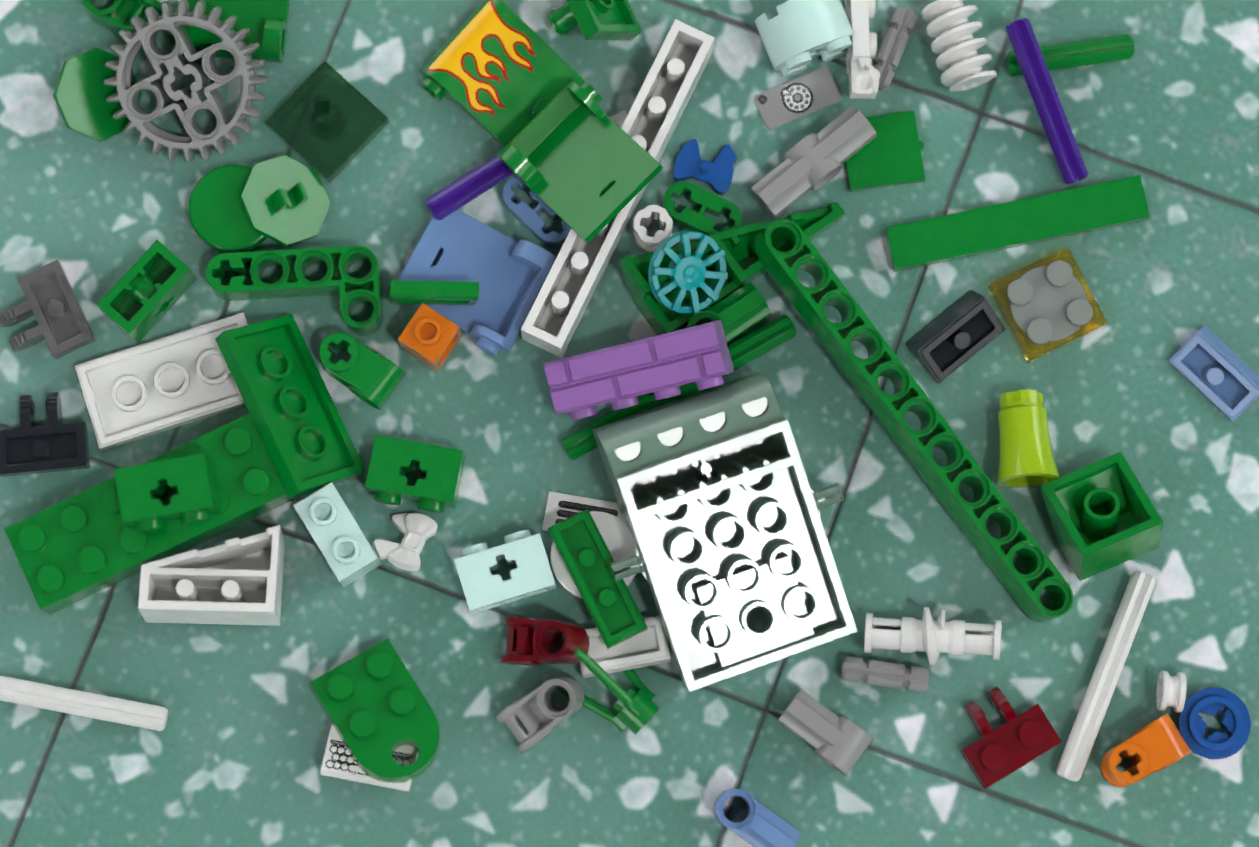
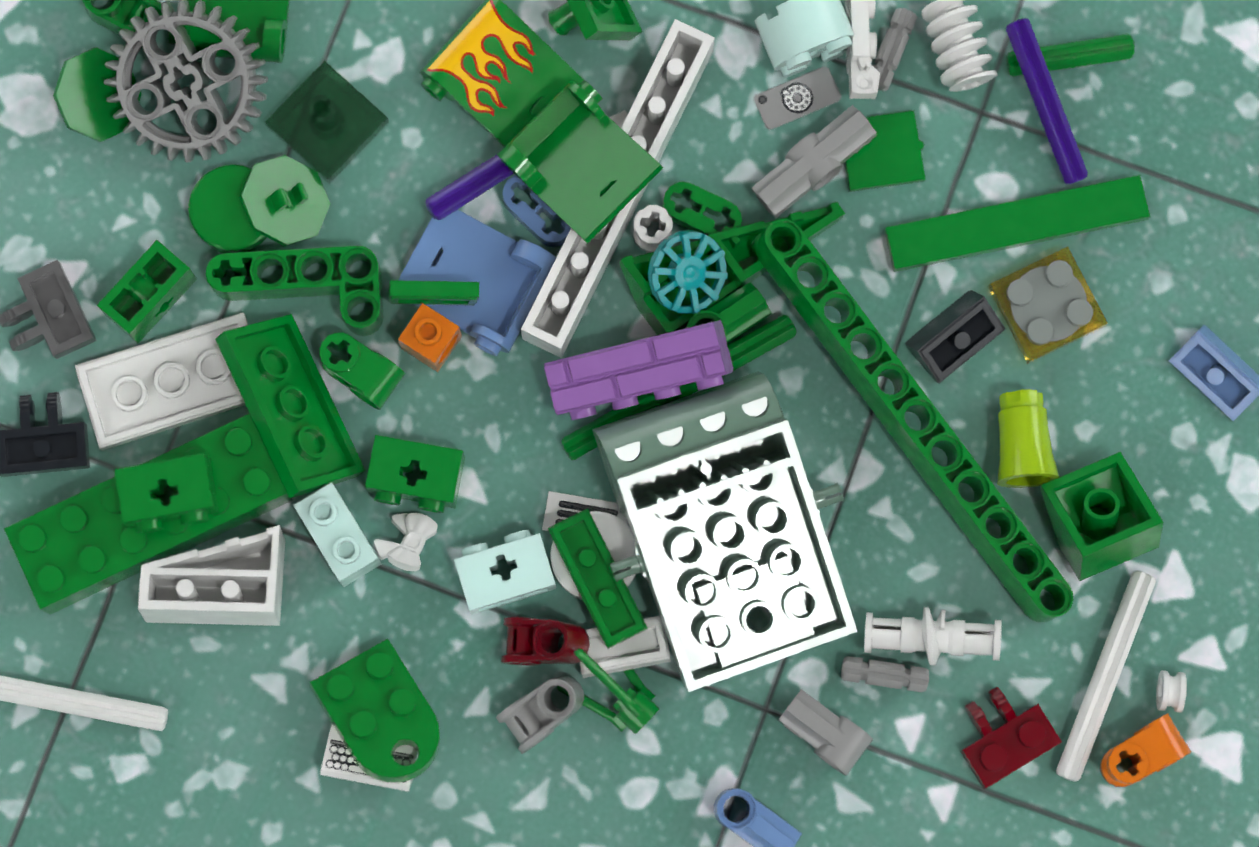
blue piece [673,139,737,195] -> none
blue gear [1177,687,1251,760] -> none

